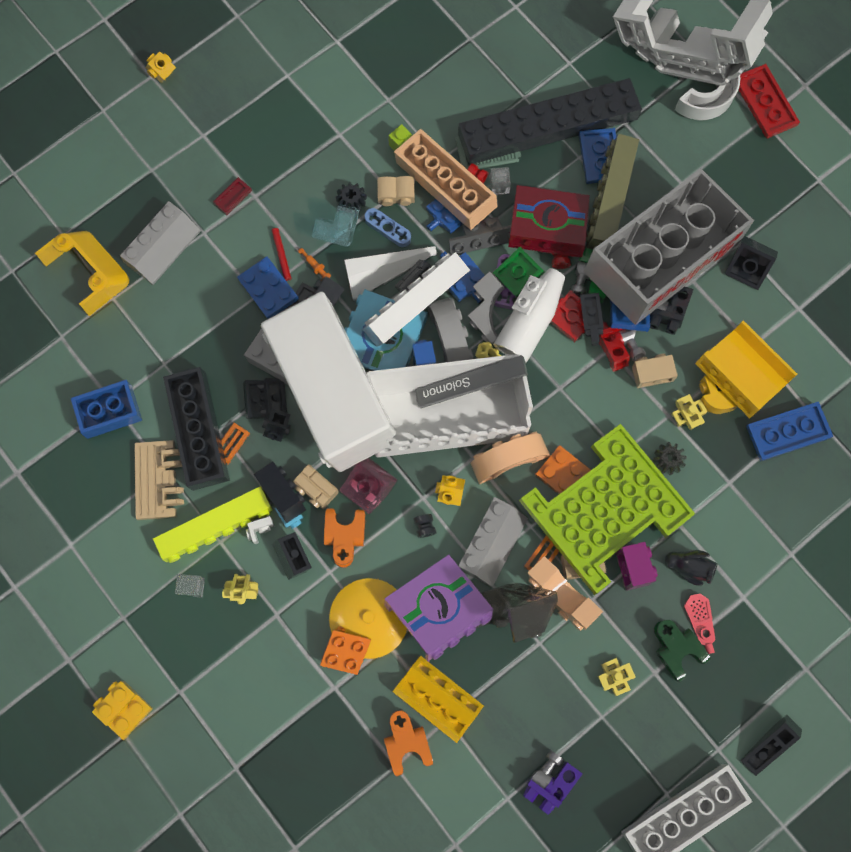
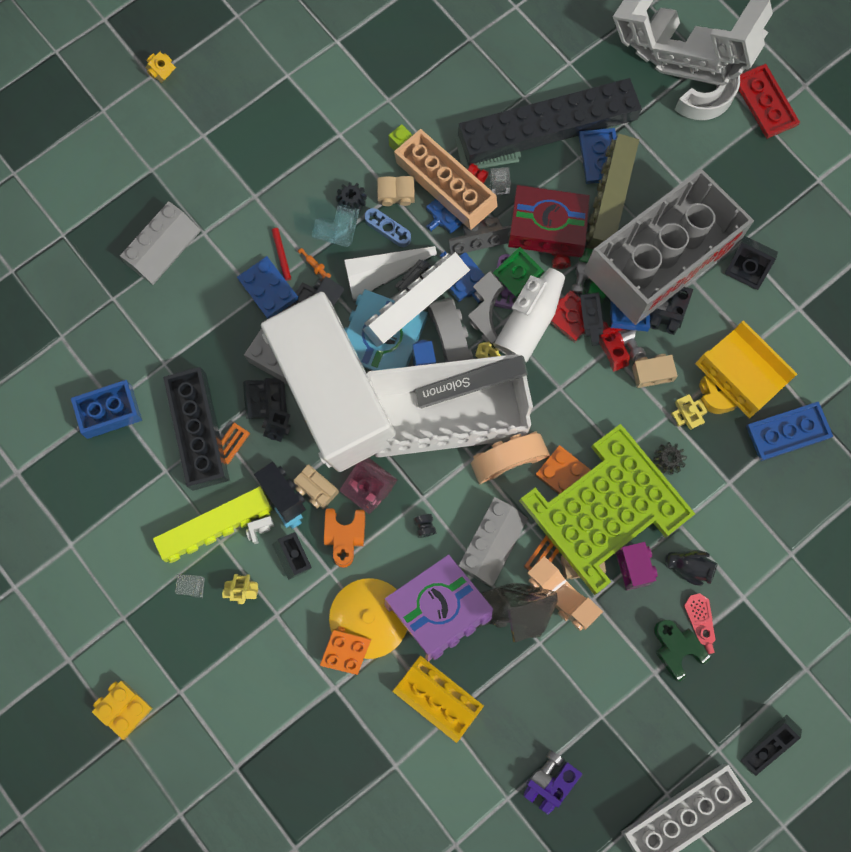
yellow windscreen [35,231,129,316] -> none
tan hinge [135,440,184,520] -> none
dark red tile [213,177,252,216] -> none
orange piece [384,710,433,777] -> none
yellow brick [435,475,465,506] -> none
light yellow piece [597,658,636,696] -> none

